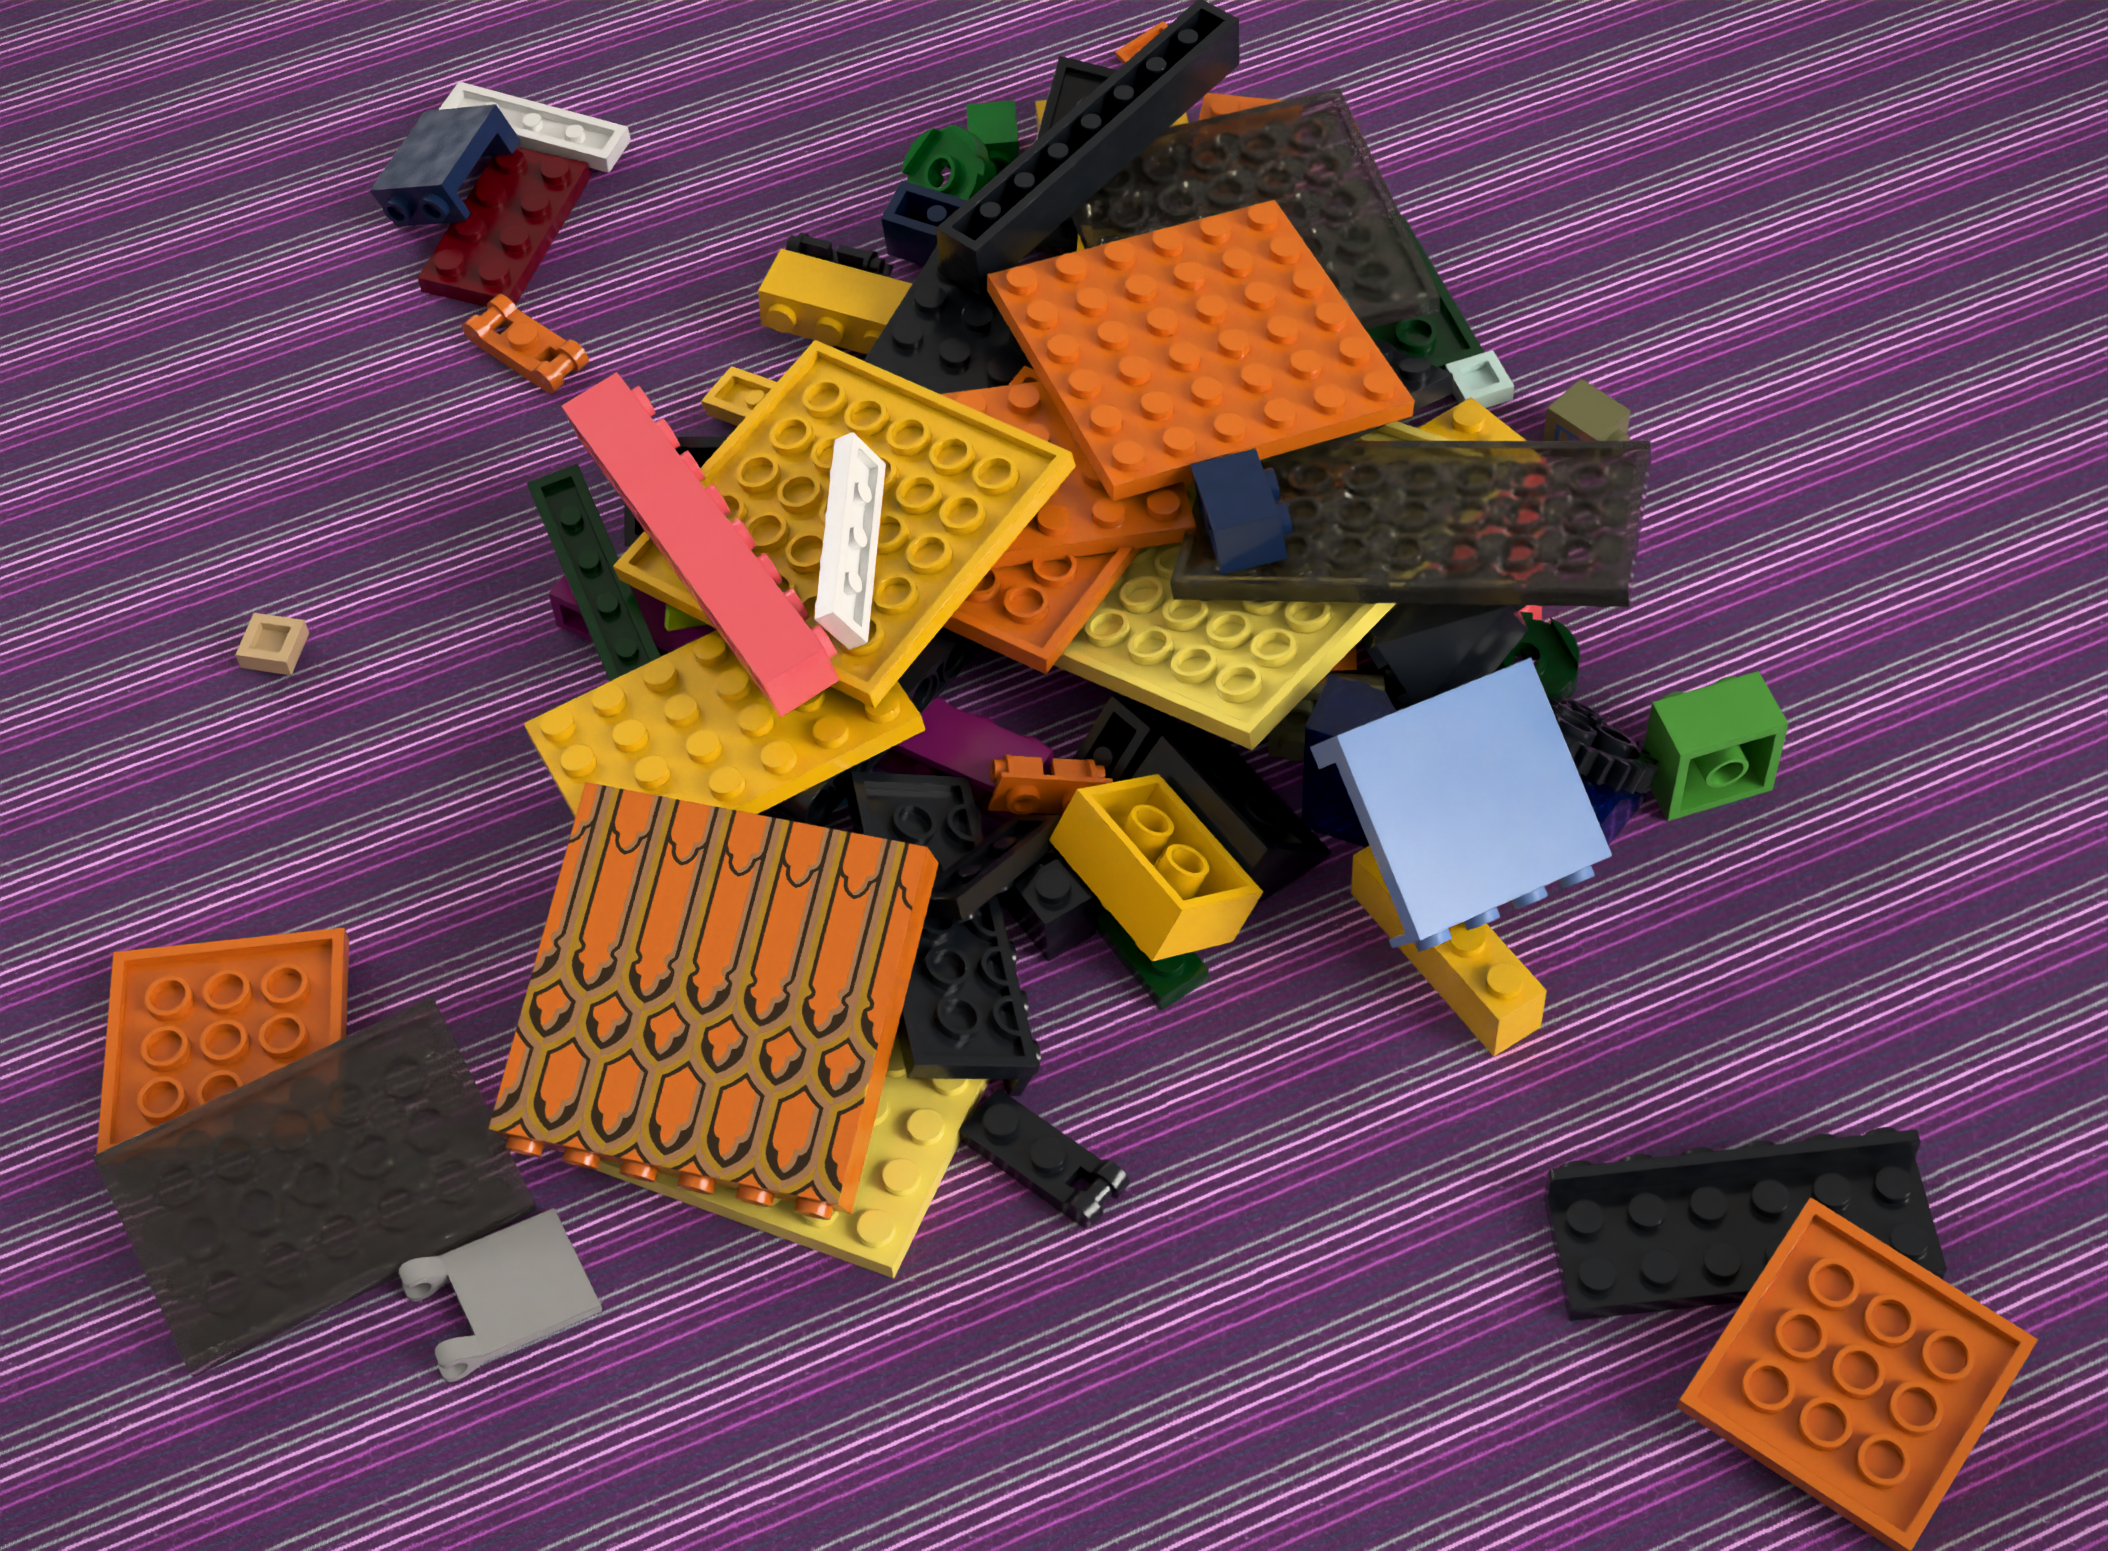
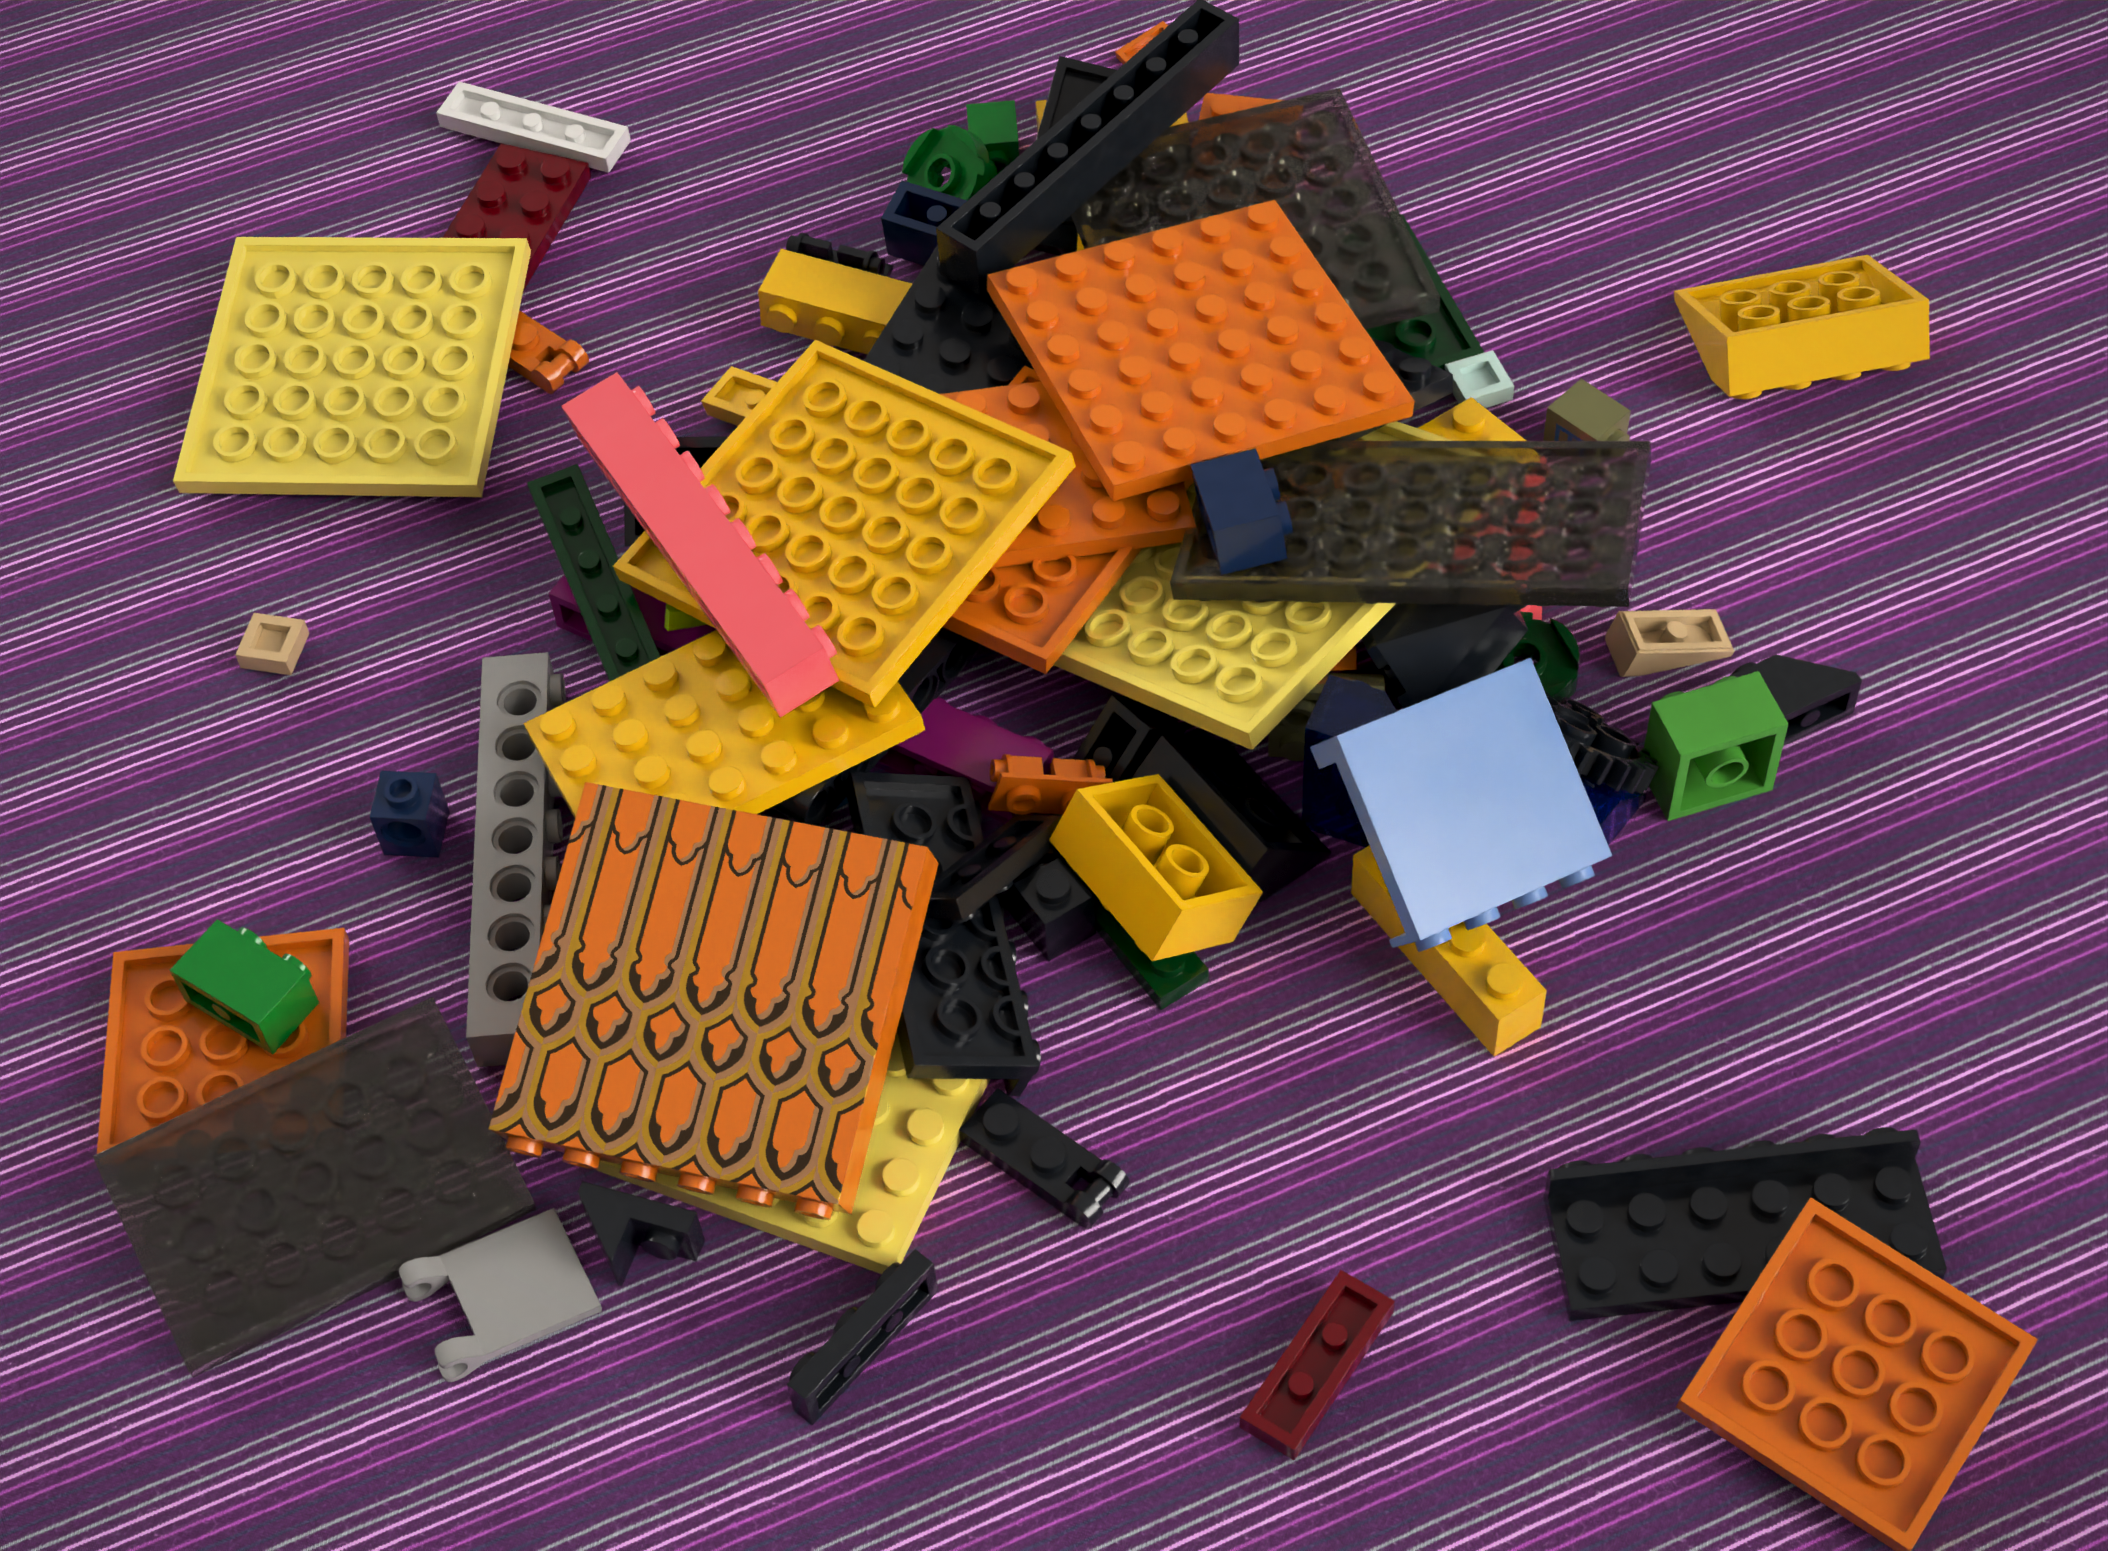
dark blue panel [370,104,521,226] -> none
white plate [814,432,886,650] -> none
none -> green brick [170,919,319,1055]
none -> light yellow plate [173,237,531,497]
none -> dark blue brick [369,771,450,858]
none -> light grey brick [466,652,566,1067]
none -> black slope [578,1181,705,1286]
none -> black plate [787,1249,938,1425]
none -> dark red plate [1239,1270,1395,1460]
none -> tan slope [1605,609,1734,677]
none -> yellow slope [1674,255,1930,399]
none -> black slope [1730,654,1862,746]

